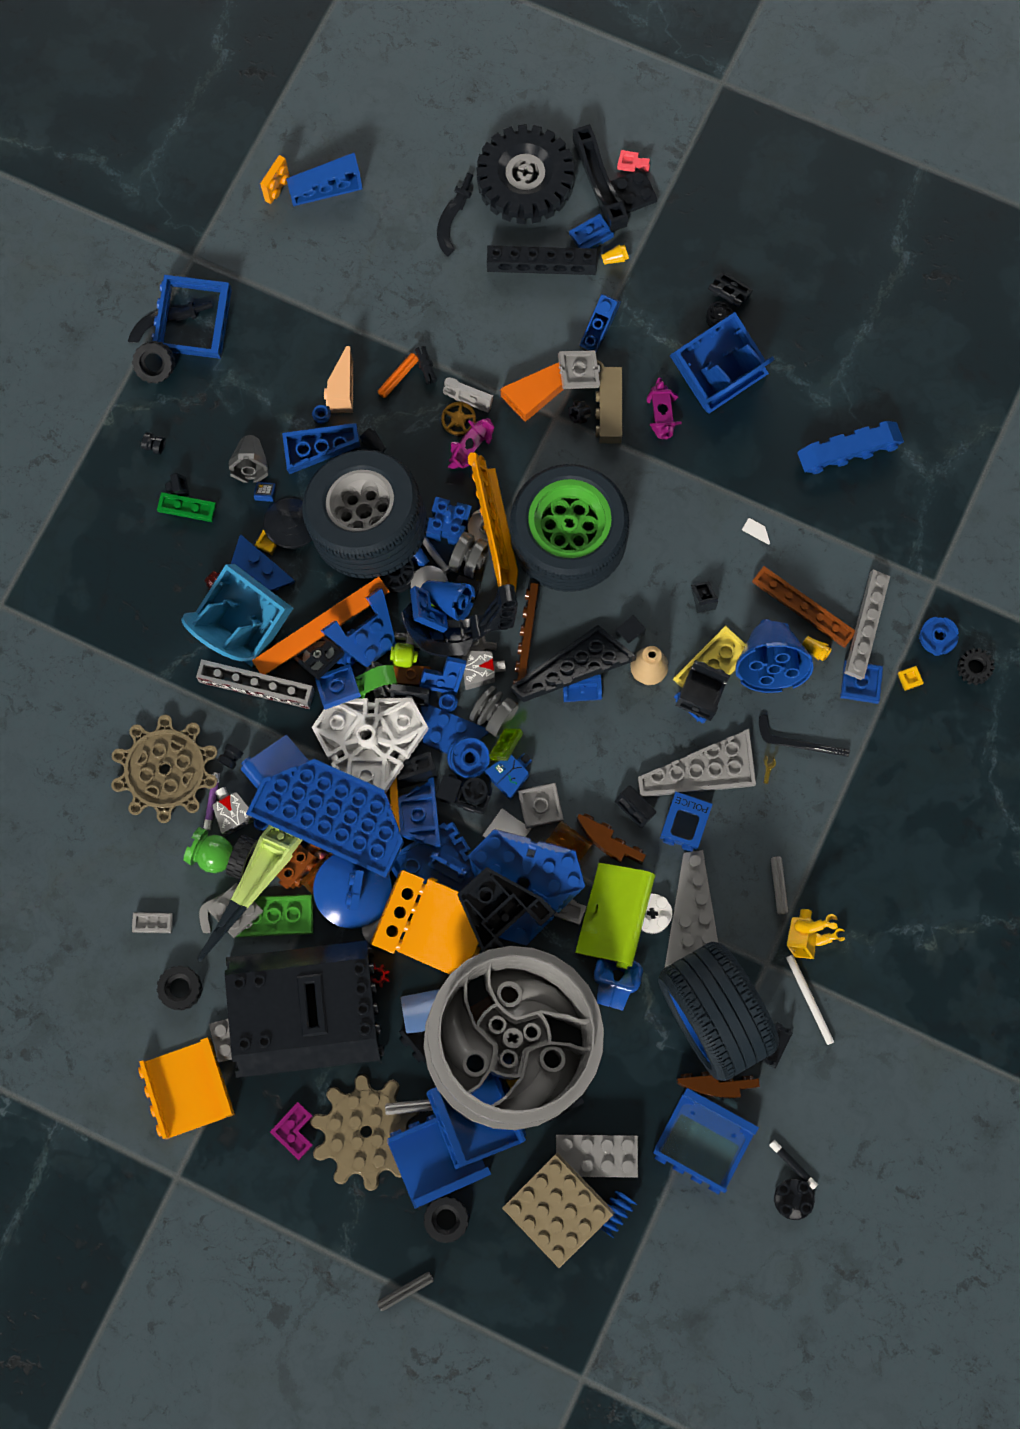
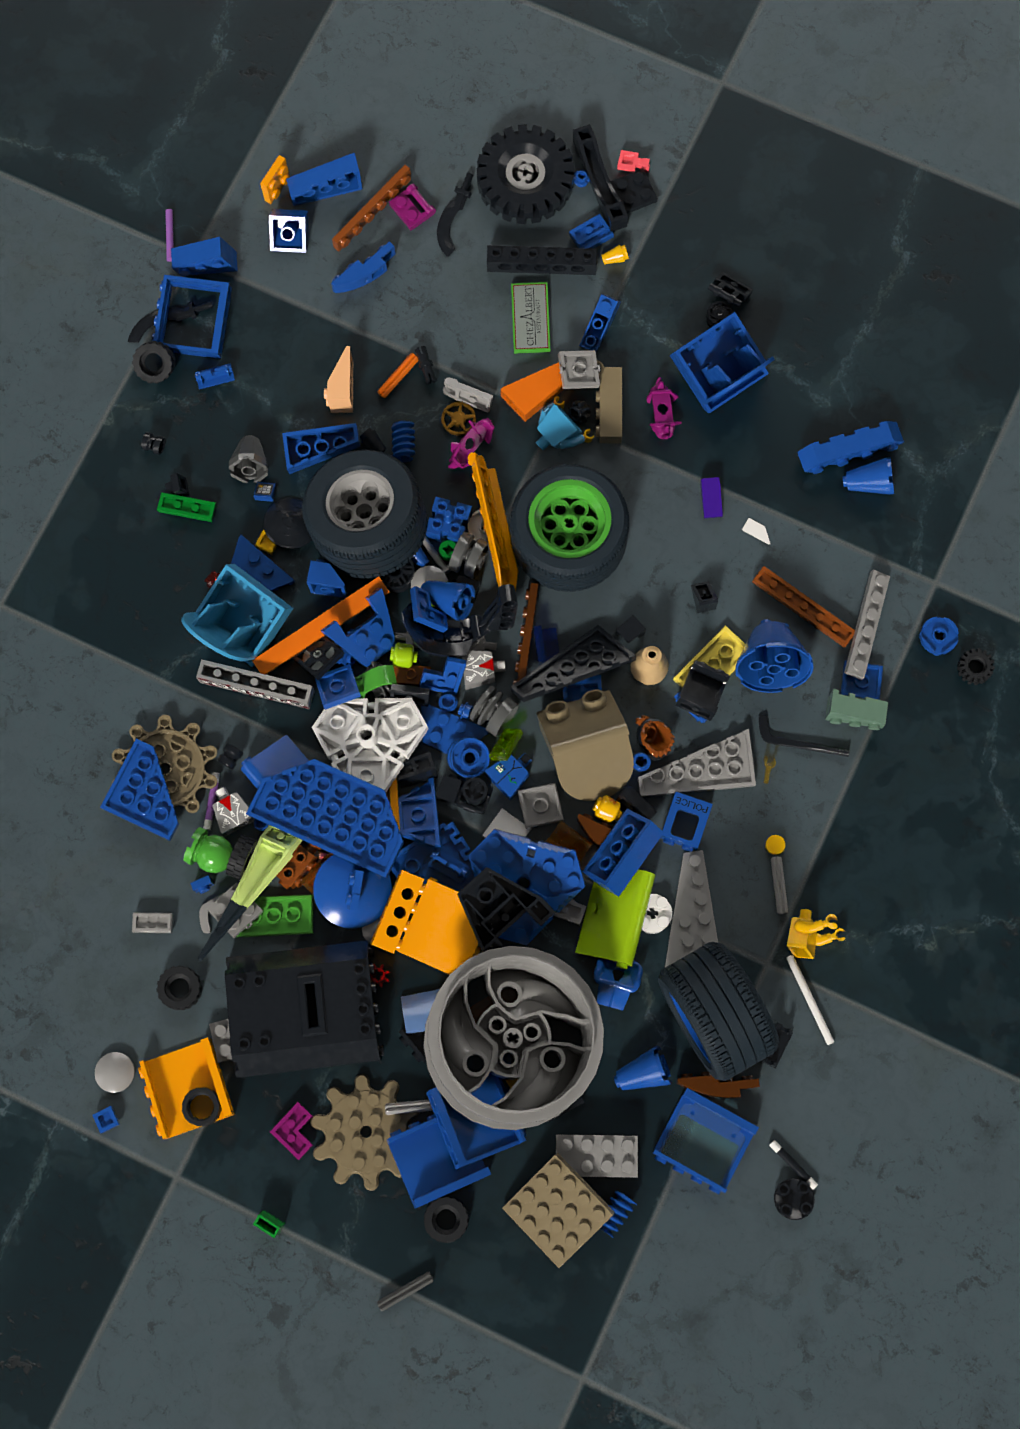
blue plate [312,405,331,423] -> none
yellow cone [802,636,832,661] -> none
yellow tile [898,666,924,691] -> none
none -> blue plate [92,1106,120,1134]
none -> light grey dish [95,1052,135,1093]
none -> blue plate [100,739,179,841]
none -> medium lavender bar [165,209,174,262]
none -> blue wedge [171,237,238,276]
none -> black tyre [182,1087,222,1126]
none -> blue plate [190,875,214,894]
none -> blue hinge [195,363,235,390]
none -> green piece [253,1210,286,1238]
none -> blue slope [269,209,308,253]
none -> blue slope [307,559,348,598]
none -> blue slope [331,241,395,293]
none -> dark orange plate [332,165,411,251]
none -> magenta plate [389,184,436,231]
none -> blue piece [391,421,416,462]
none -> green wheel [439,540,456,563]
none -> blue plate [458,702,474,720]
none -> light grey tile [511,282,550,354]
none -> clear blue panel [534,625,560,666]
none -> dark azure torso [536,396,594,450]
none -> dark tan plate [536,690,634,801]
none -> blue plate [574,170,590,187]
none -> blue slope [582,809,664,897]
none -> yellow head [592,795,622,824]
none -> blue cone [614,1046,672,1090]
none -> blue cone [633,752,651,772]
none -> dark orange hair [635,715,675,761]
none -> dark purple slope [700,477,723,518]
none -> yellow tile [765,835,785,855]
none -> sand green wedge [825,689,888,730]
none -> blue cone [843,457,894,495]

